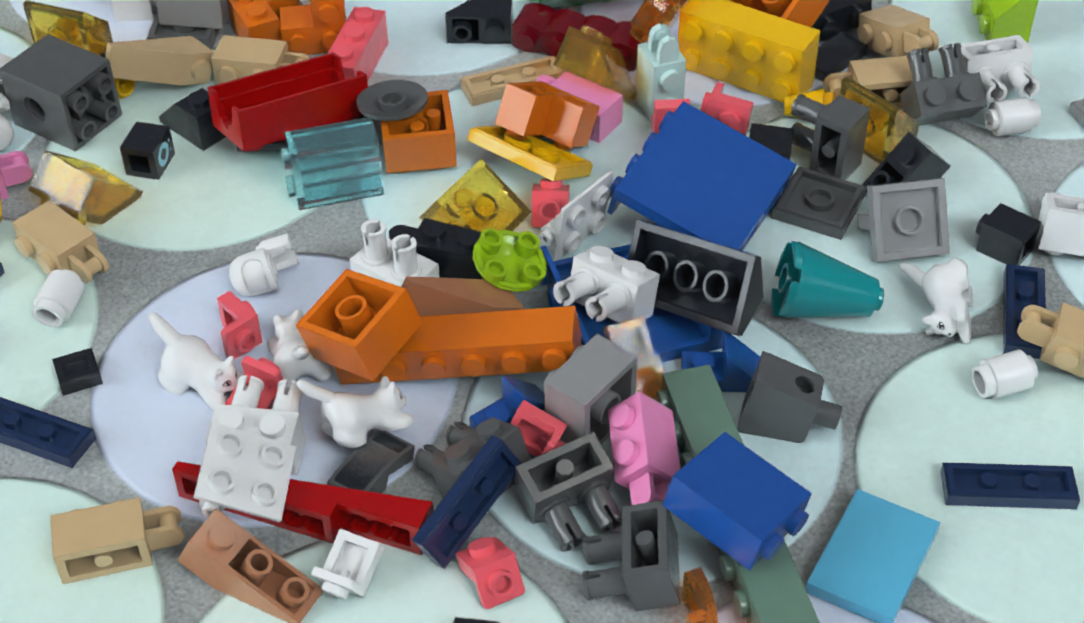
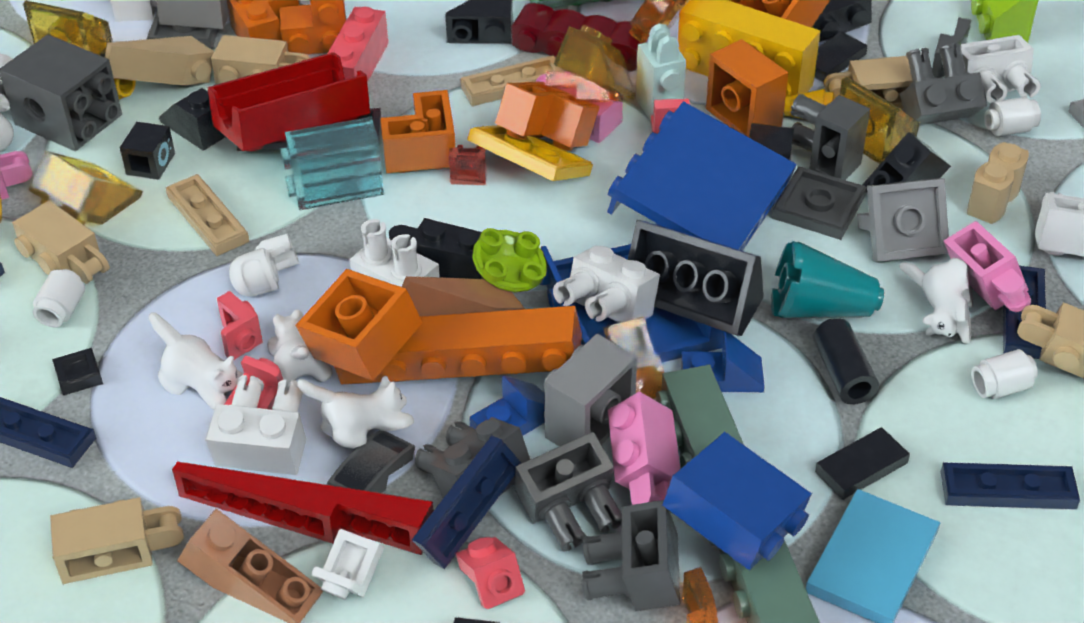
white hinge [193,422,296,522] -> none
dark grey dish [357,80,428,121] -> none
clear yellow slope [419,159,532,232] -> none
coral bracket [510,400,568,457] -> none
coral bracket [531,178,570,227] -> none
white hinge [539,171,613,261] -> none
coral bracket [700,82,754,136] -> none
dark grey torso [737,351,842,443] -> none
tan brick [857,4,939,57] -> none
black brick [976,203,1041,265] -> none
none -> tan tile [166,174,250,256]
none -> clear red tile [449,145,487,185]
none -> clear orange slope [545,71,624,102]
none -> orange brick [706,39,789,137]
none -> black brick [813,319,879,405]
none -> black tile [815,427,910,500]
none -> dark grey slope [932,17,972,79]
none -> bright pink brick [943,221,1031,312]
none -> tan brick [967,142,1029,224]

